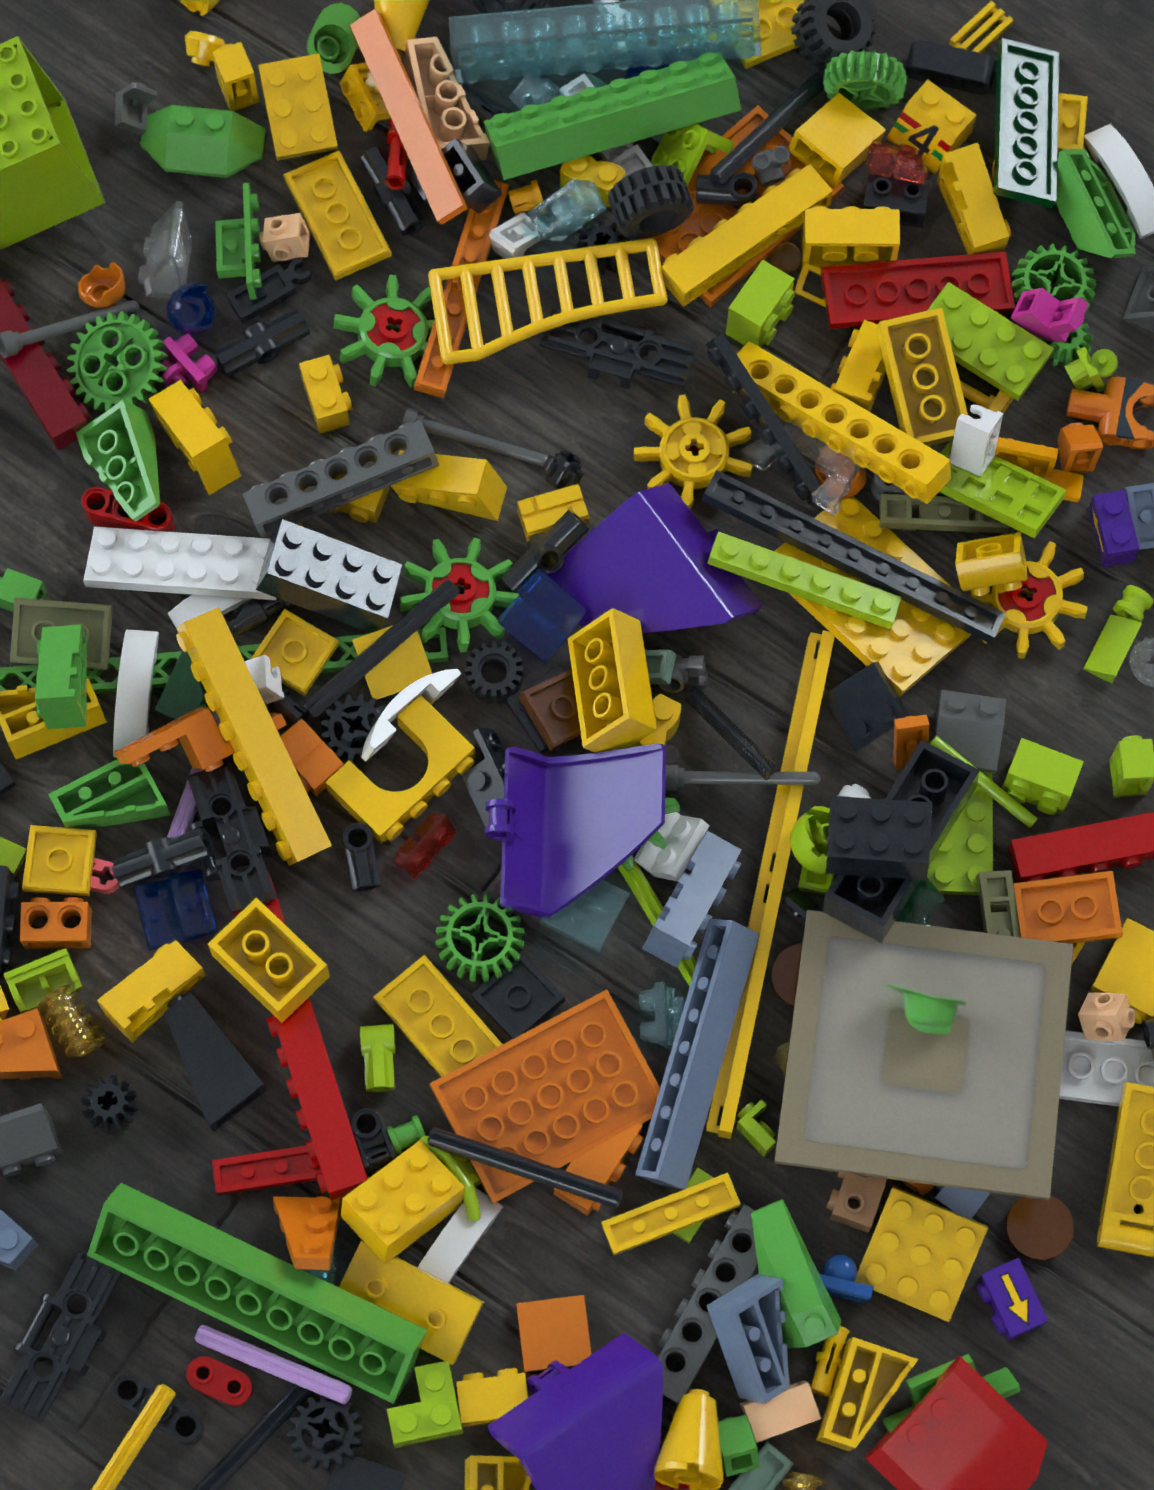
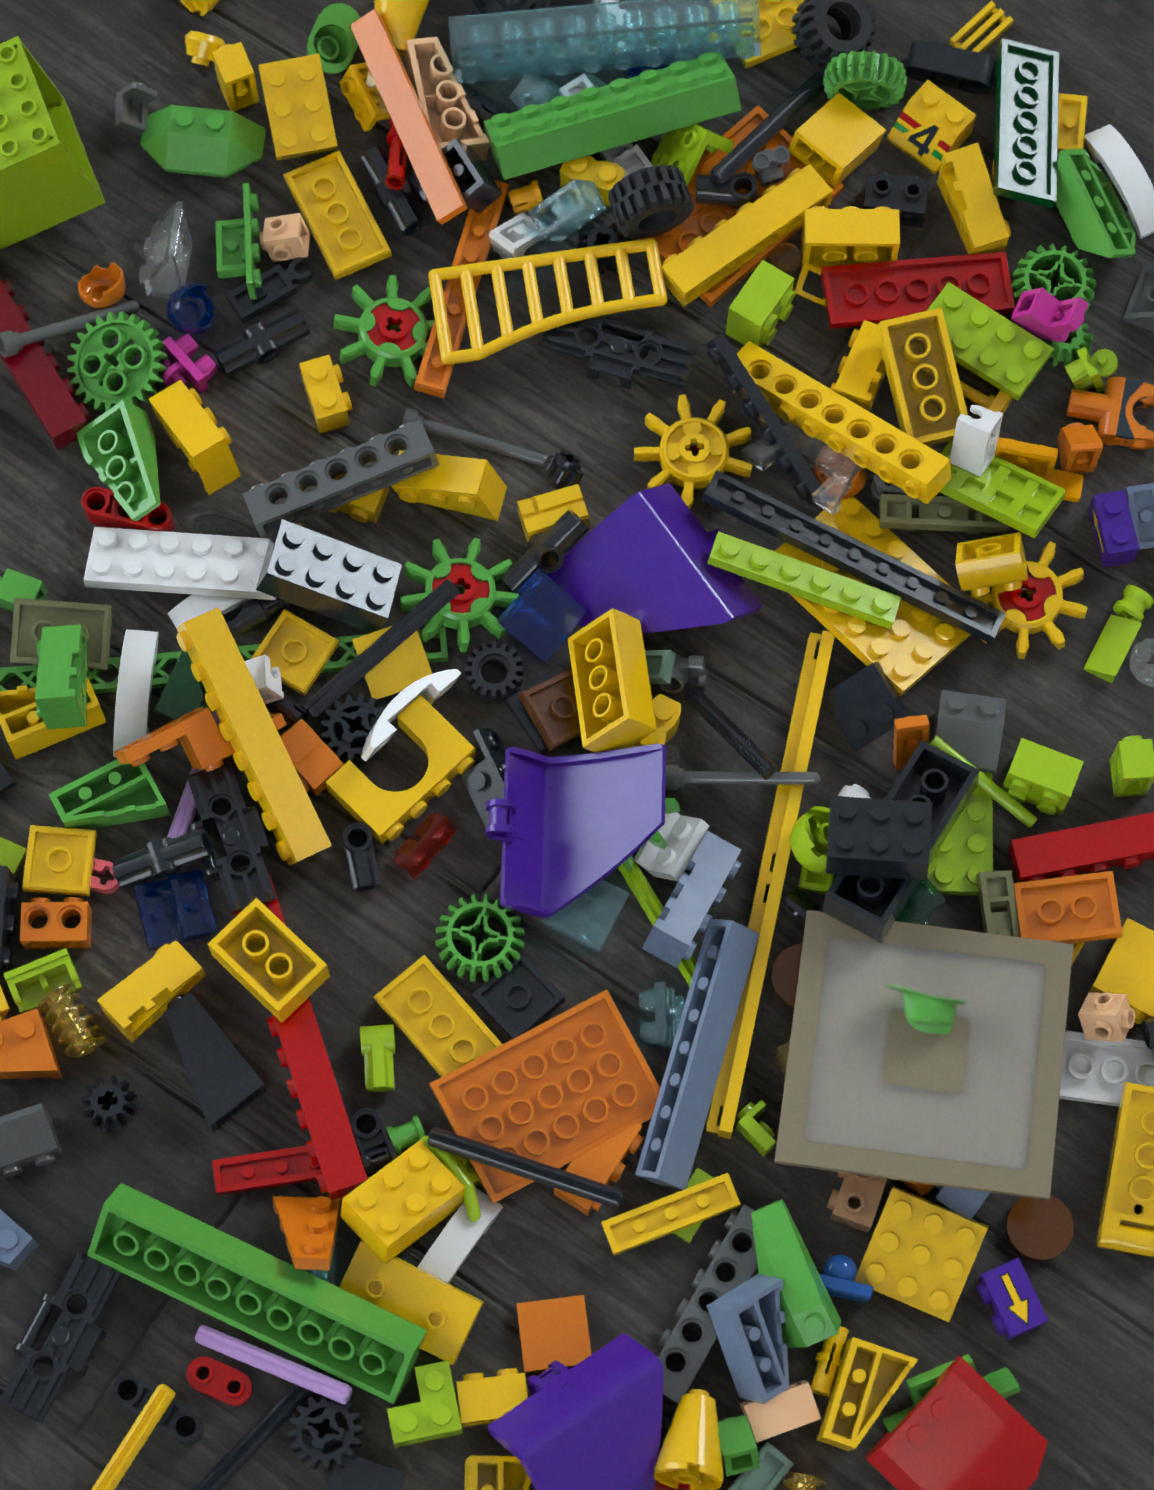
clear red plate [865,141,928,185] -> none

